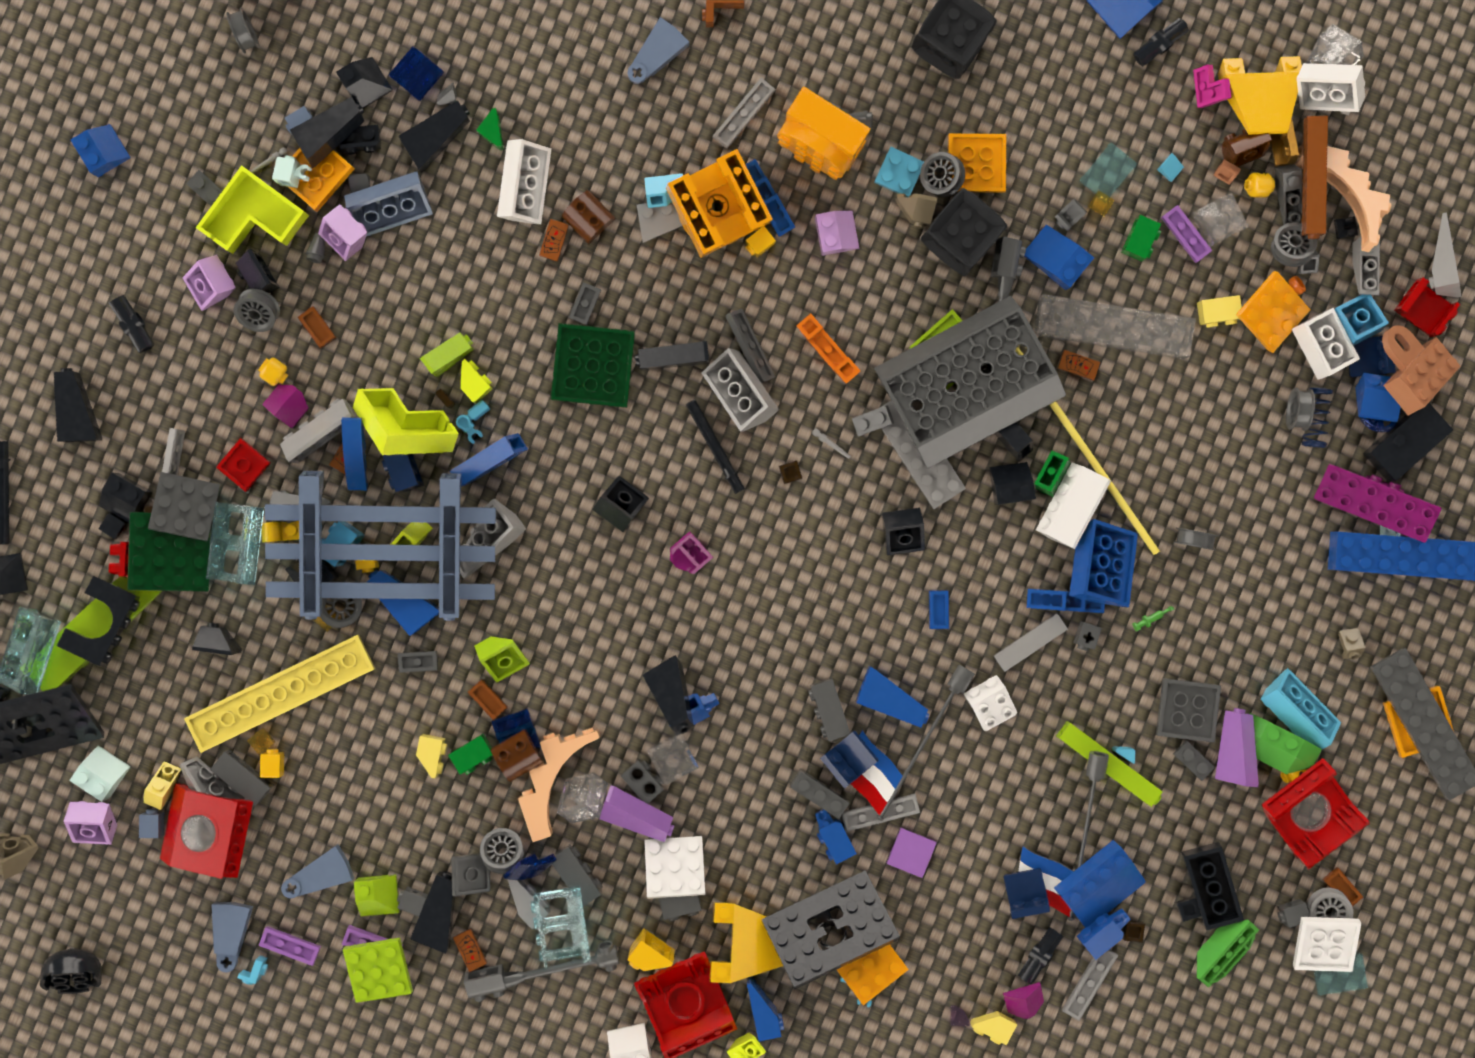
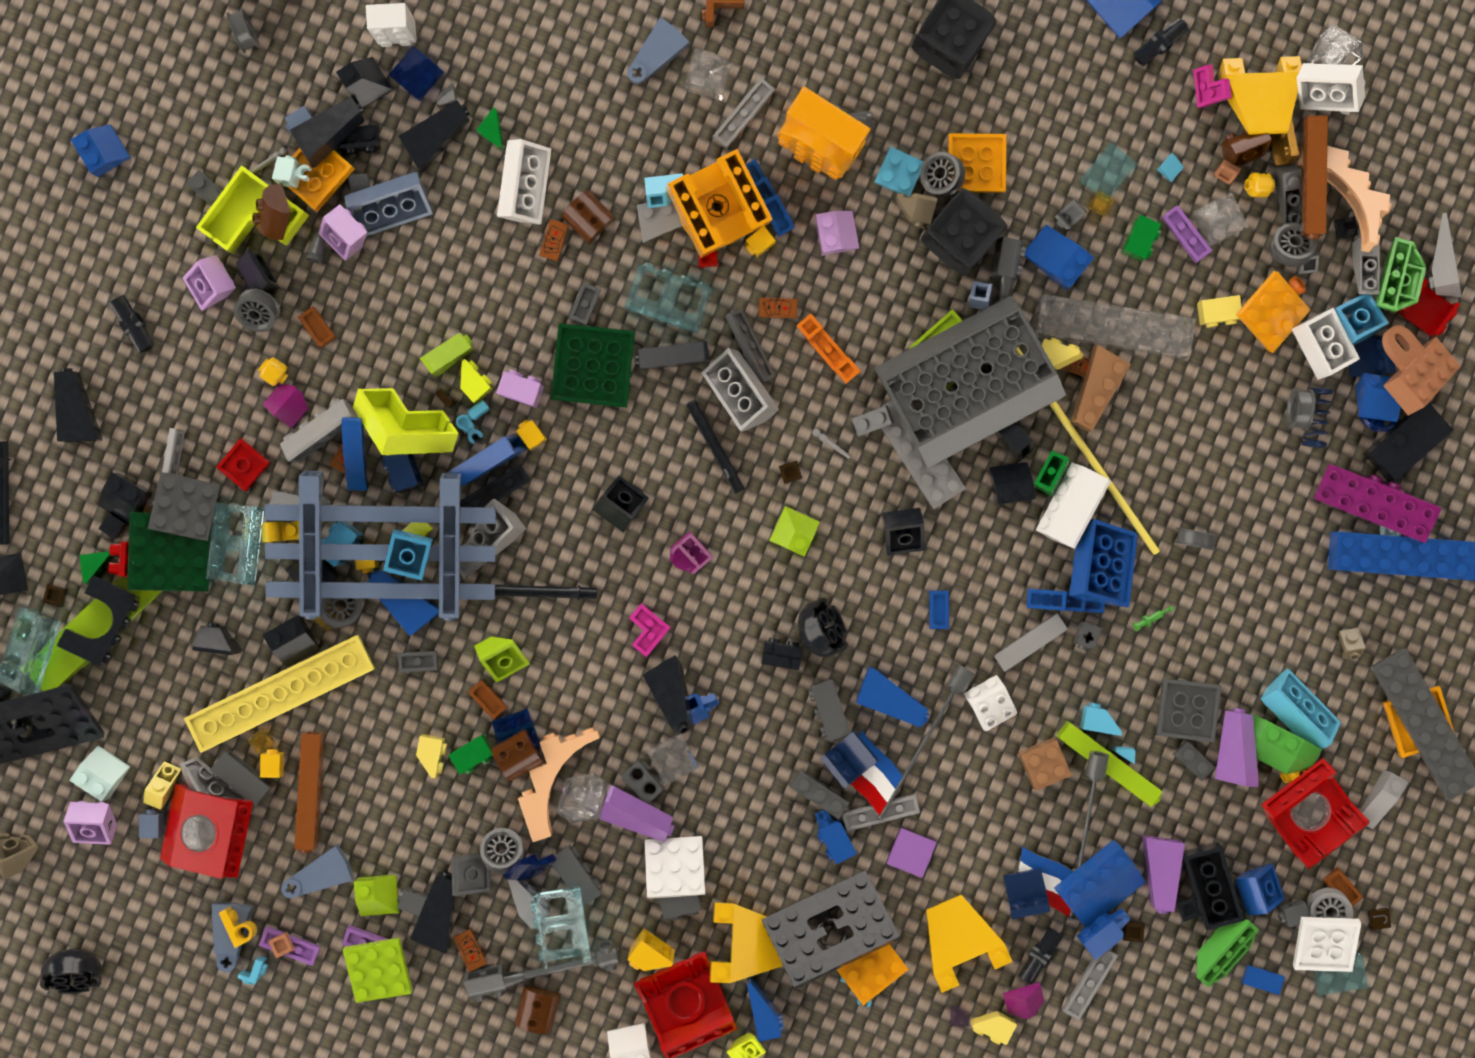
none -> dark brown tile [42,583,68,607]
none -> green slope [79,552,114,584]
none -> yellow plate [219,906,257,948]
none -> reddish brown brick [252,184,291,240]
none -> black slope [263,615,320,667]
none -> nougat tile [268,932,295,958]
none -> dark orange brick [294,732,325,853]
none -> white brick [366,3,417,47]
none -> dark azure brick [383,529,433,580]
none -> black plate [460,464,531,507]
none -> black axle [495,584,598,600]
none -> lavender brick [496,370,544,408]
none -> reddish brown brick [514,984,561,1034]
none -> yellow brick [516,420,547,451]
none -> clear light blue window [624,262,712,334]
none -> dark pink plate [629,603,671,657]
none -> clear slope [685,48,732,101]
none -> red tile [698,250,718,268]
none -> dark orange tile [759,298,798,319]
none -> black brick [761,638,803,670]
none -> lime slope [769,506,820,557]
none -> black cylinder [798,598,848,657]
none -> yellow wedge [926,895,1013,993]
none -> sand blue brick [969,281,993,310]
none -> medium nougat brick [1018,738,1072,791]
none -> light yellow slope [1042,338,1084,370]
none -> medium nougat wedge [1070,345,1131,432]
none -> medium azure slope [1080,702,1122,736]
none -> medium lavender slope [1142,835,1185,914]
none -> blue slope [1235,863,1285,916]
none -> blue tile [1241,964,1285,995]
none -> light grey slope [1360,770,1409,829]
none -> dark brown tile [1367,907,1391,930]
none -> bright green wedge [1375,237,1426,312]

